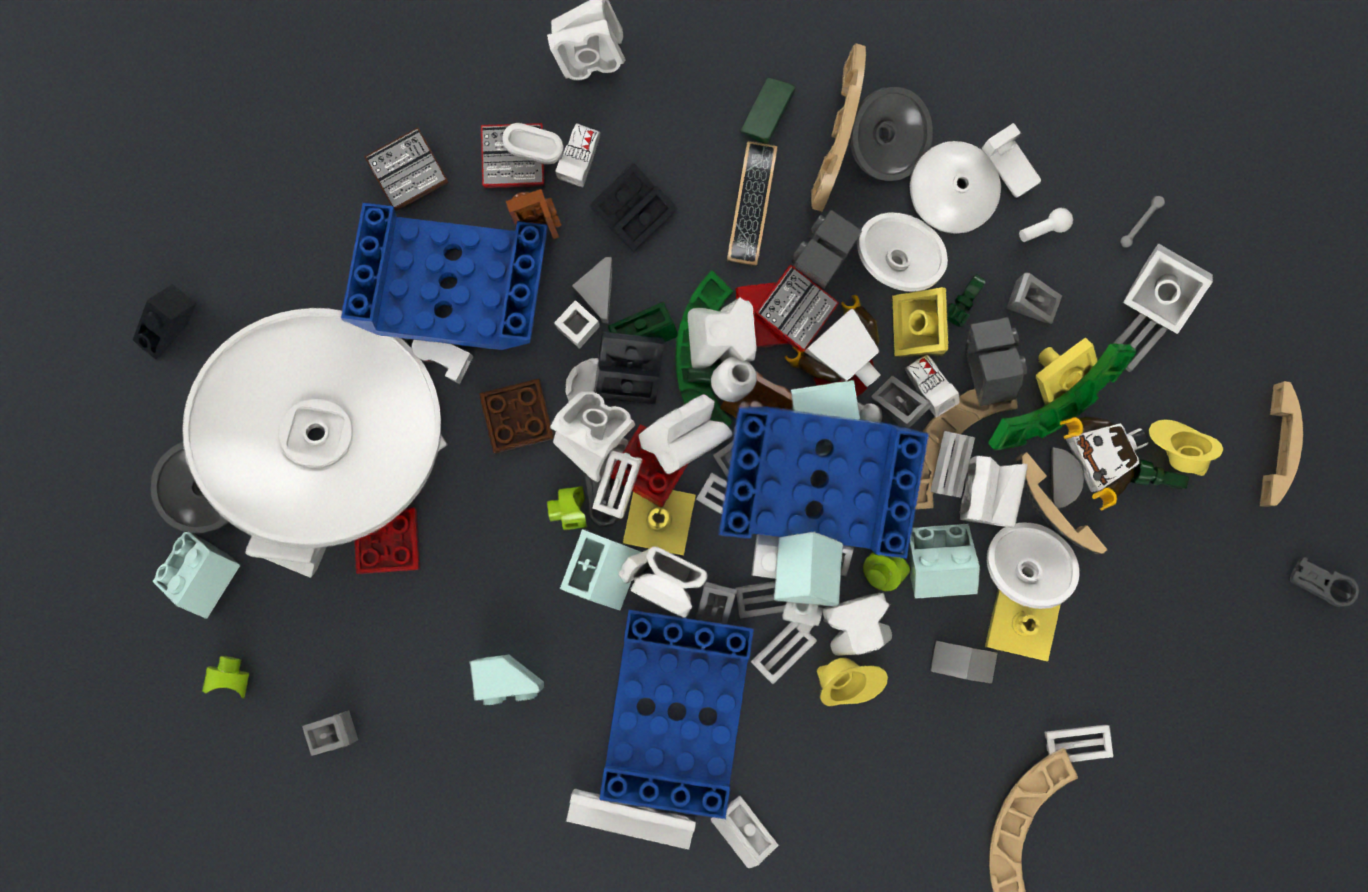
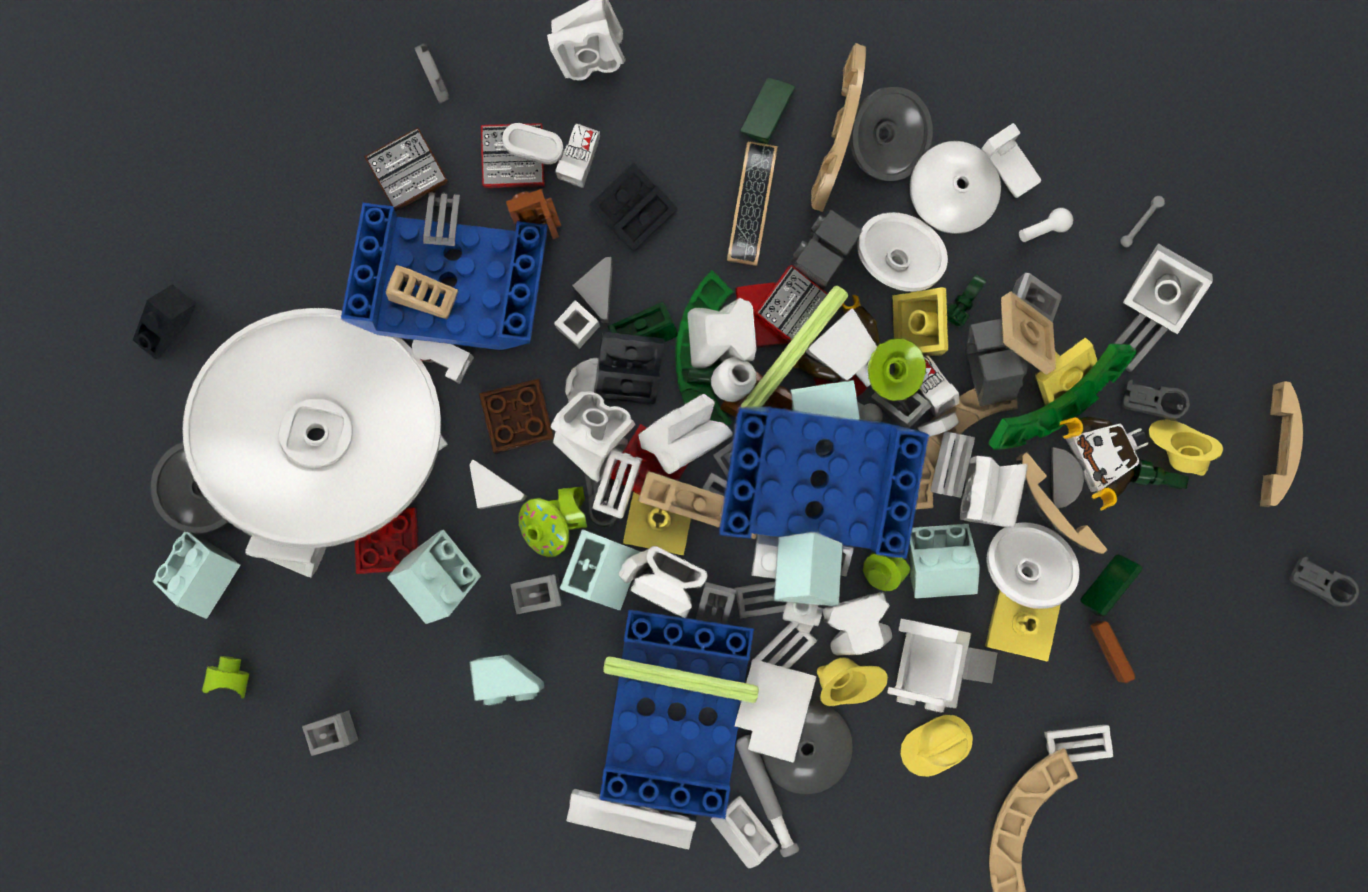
none -> tan slope [386,265,458,320]
none -> light aqua slope [387,529,481,624]
none -> light grey tile [415,44,450,103]
none -> light grey tile [423,192,460,246]
none -> white slope [469,460,527,509]
none -> light grey slope [510,574,564,615]
none -> lime dish [519,498,569,557]
none -> yellowish green axle [603,656,759,703]
none -> tan slope [638,471,757,539]
none -> white sticker [735,659,816,763]
none -> light grey piece [736,735,799,857]
none -> yellowish green axle [741,286,848,407]
none -> dark grey dish [760,699,853,794]
none -> lime dish [868,338,926,401]
none -> white panel [887,619,971,712]
none -> light yellow piece [900,715,973,777]
none -> white tile [917,412,959,437]
none -> tan tile [1001,292,1056,375]
none -> dark green slope [1080,554,1143,616]
none -> dark orange tile [1089,621,1136,683]
none -> dark grey piece [1122,380,1190,420]

